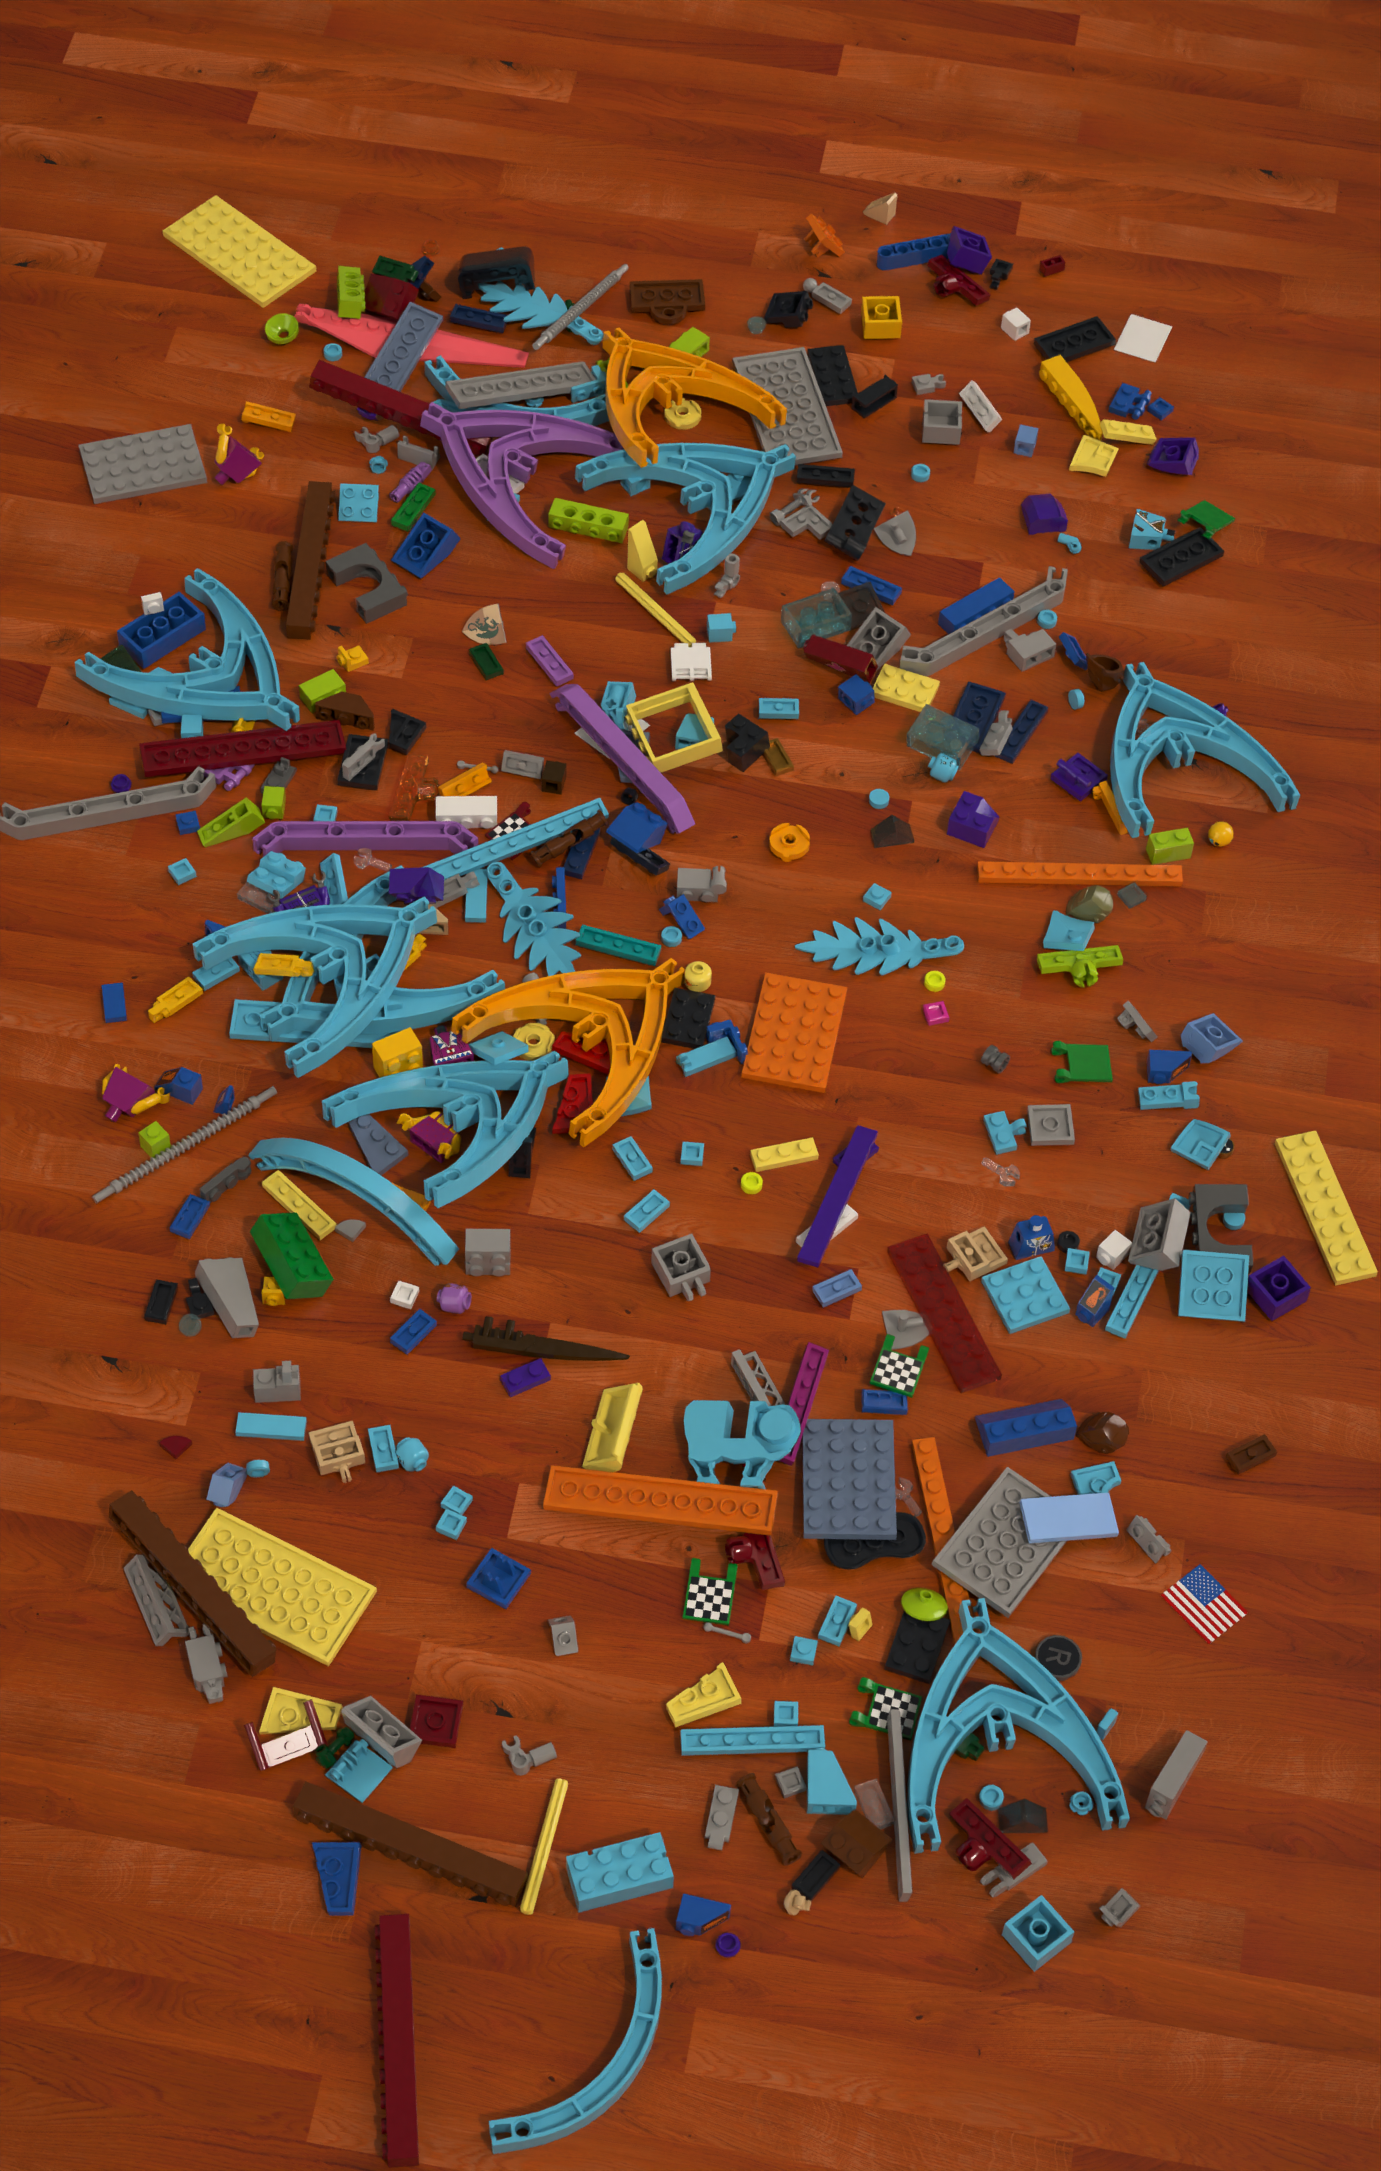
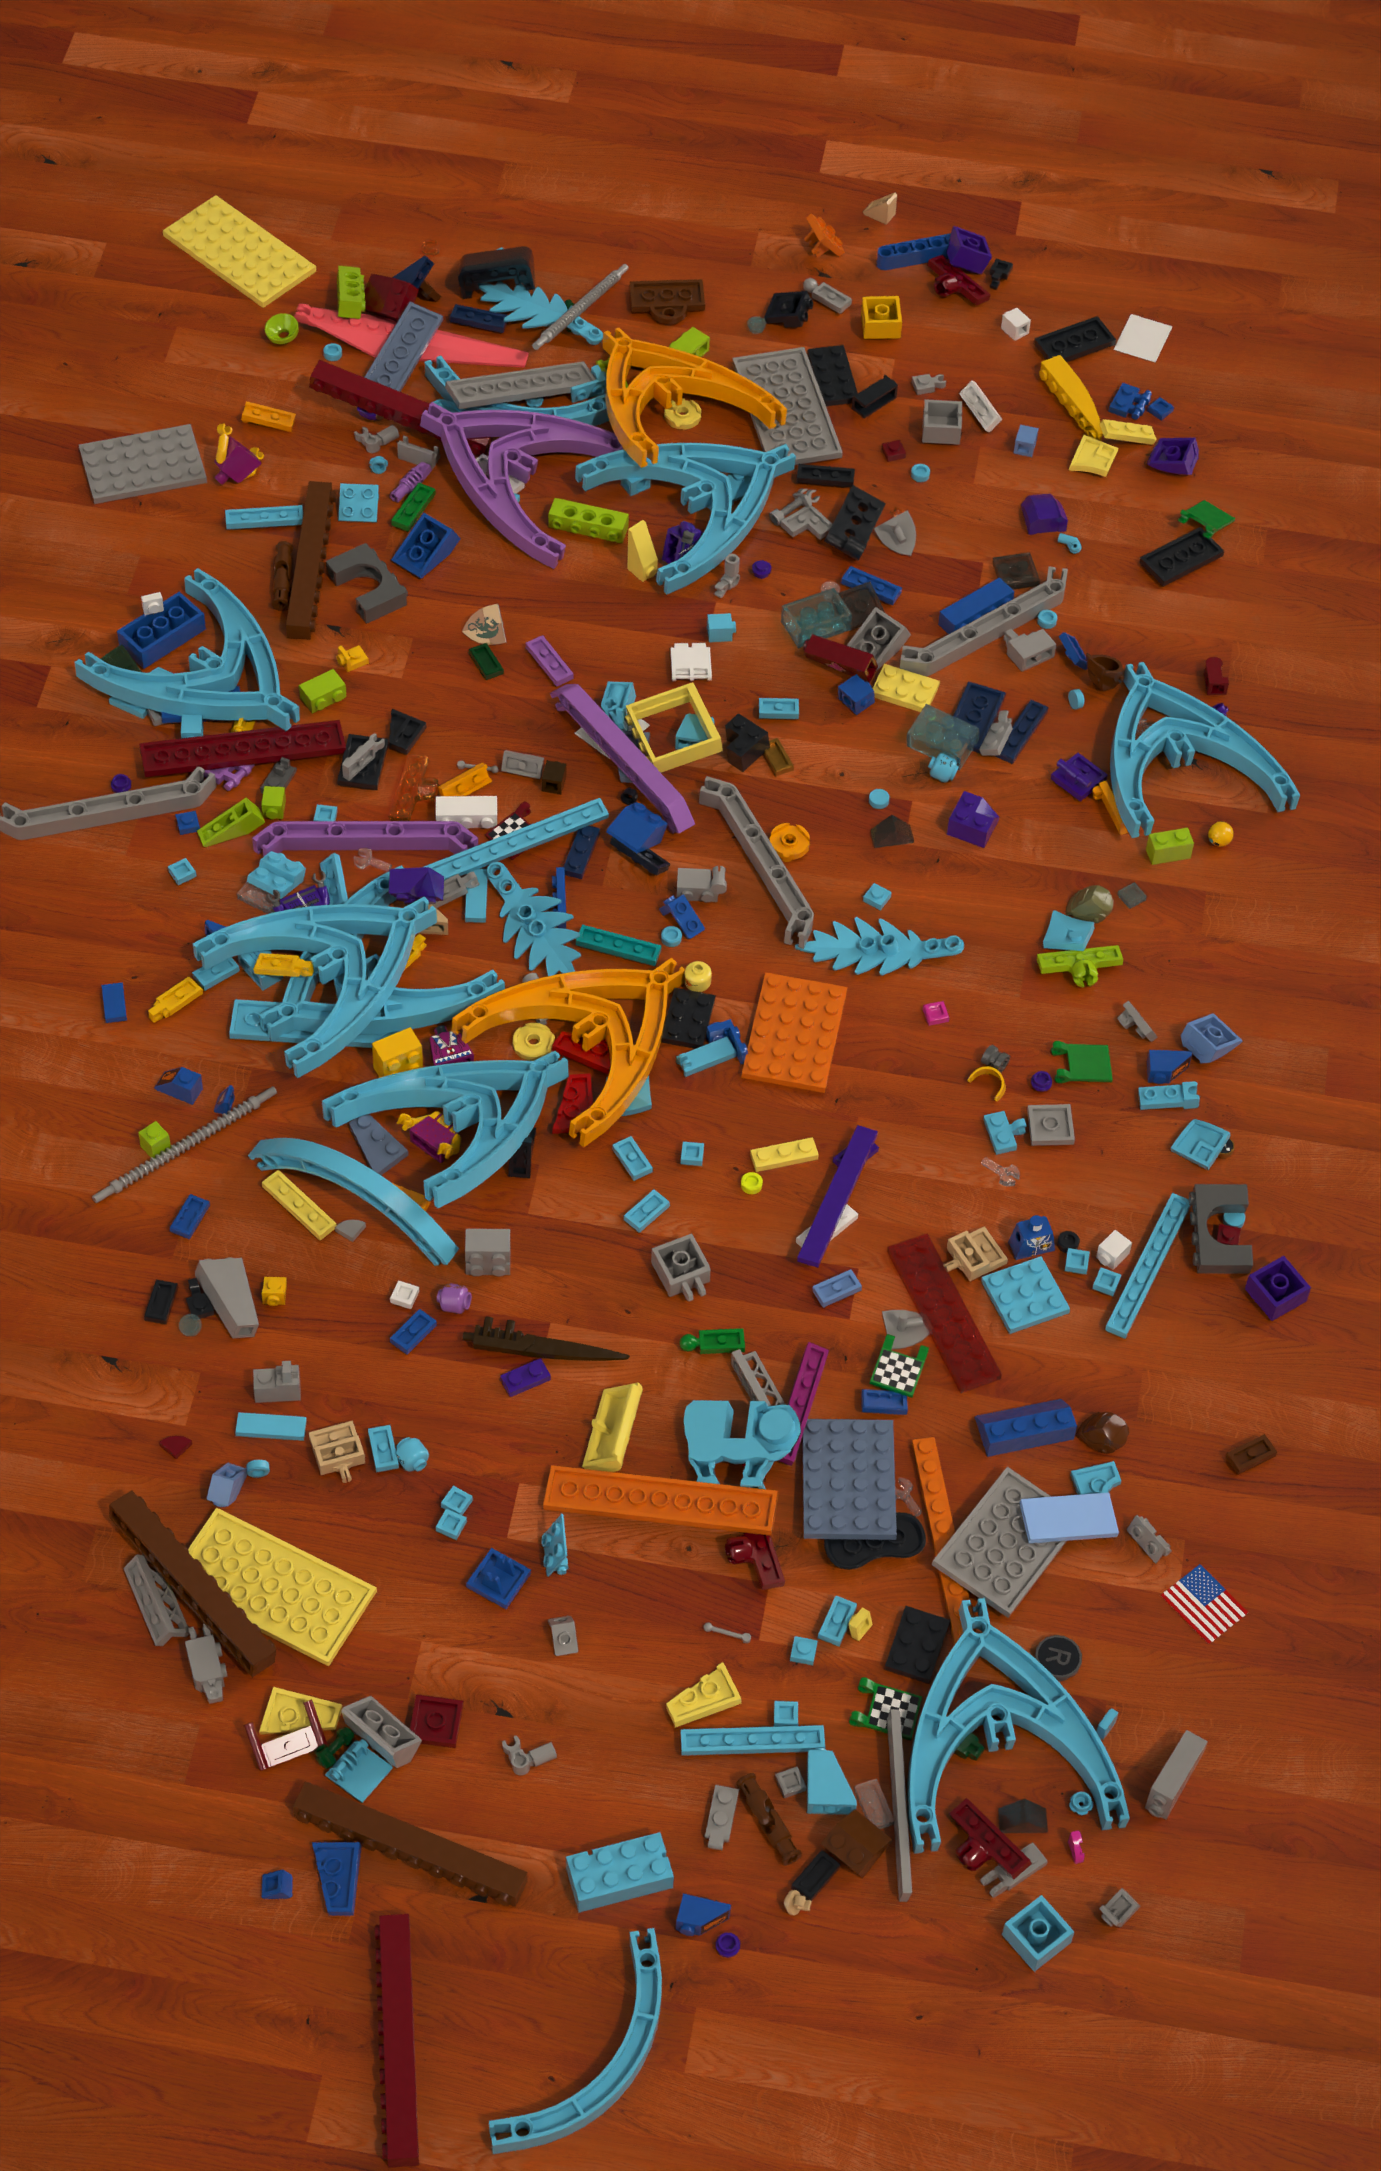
magenta torso [102,1064,170,1122] -> none
dark grey hinge [200,1156,252,1203] -> none
green brick [250,1212,334,1299] -> none
reddish brown slope [315,691,375,730] -> none
dark green hinge [372,256,419,283] -> none
medium azure plate [468,1031,529,1065] -> none
light yellow axle [520,1778,568,1915] -> none
reddish brown piece [530,809,609,868] -> none
light yellow axle [615,573,696,647] -> none
flag [683,1558,738,1626] -> none
lime dish [901,1588,948,1621] -> none
neon yellow tile [924,971,946,992] -> none
orange plate [977,861,1183,887] -> none
medium azure tile [979,1785,1004,1811] -> none
dark red piece [1039,255,1066,277] -> none
slope [1075,1275,1114,1327] -> none
light grey slope [1128,1198,1191,1271] -> none
medium azure torso [1129,509,1175,550] -> none
medium azure plate [1178,1250,1249,1322] -> none
light yellow plate [1275,1130,1378,1286] -> none
none -> medium azure plate [225,505,303,529]
none -> blue slope [262,1869,293,1899]
none -> medium azure hinge [541,1514,569,1577]
none -> green plate [679,1328,745,1354]
none -> light grey piece [699,776,814,949]
none -> dark purple plate [752,560,771,579]
none -> dark red plate [882,440,906,462]
none -> yellow helmet [968,1066,1006,1101]
none -> clear smoke plate [992,552,1040,589]
none -> dark purple plate [1031,1071,1052,1092]
none -> dark pink tile [1068,1830,1085,1864]
none -> dark red leg [1204,657,1229,695]
none -> dark red plate [1216,1224,1241,1245]

